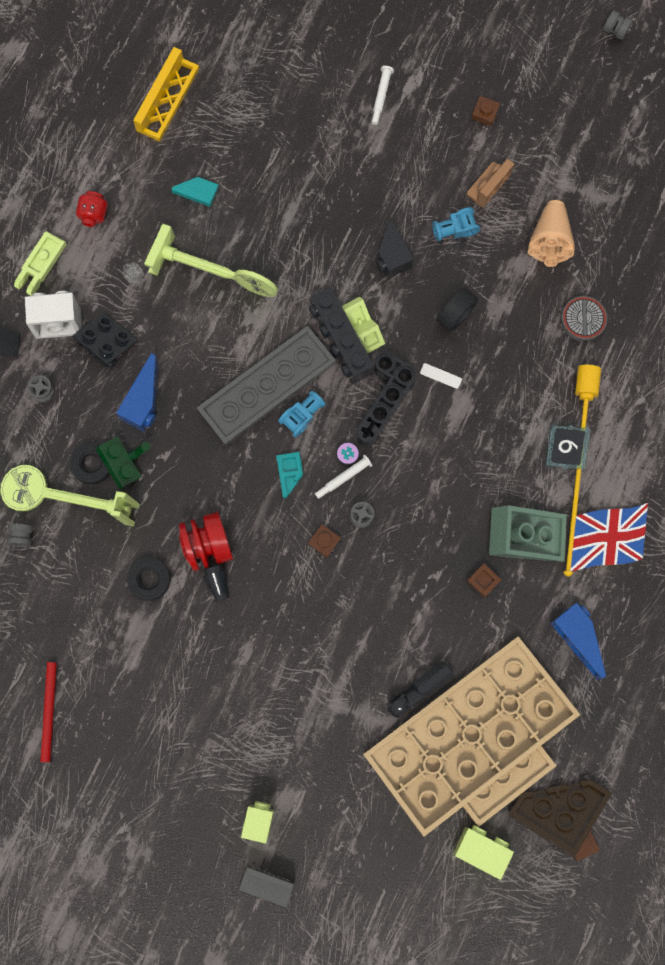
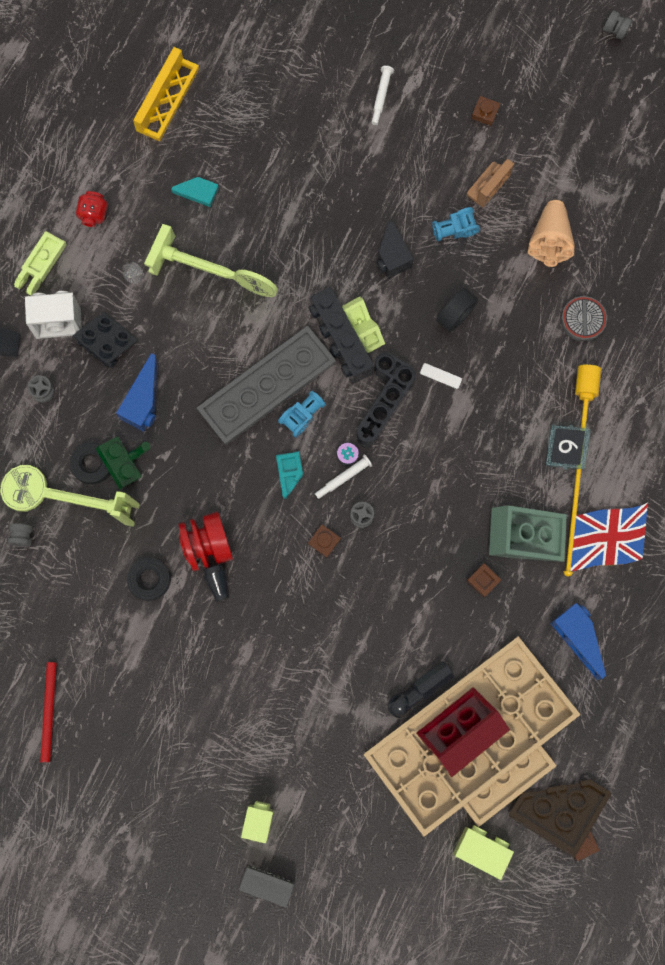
none -> dark red slope [416,687,510,777]

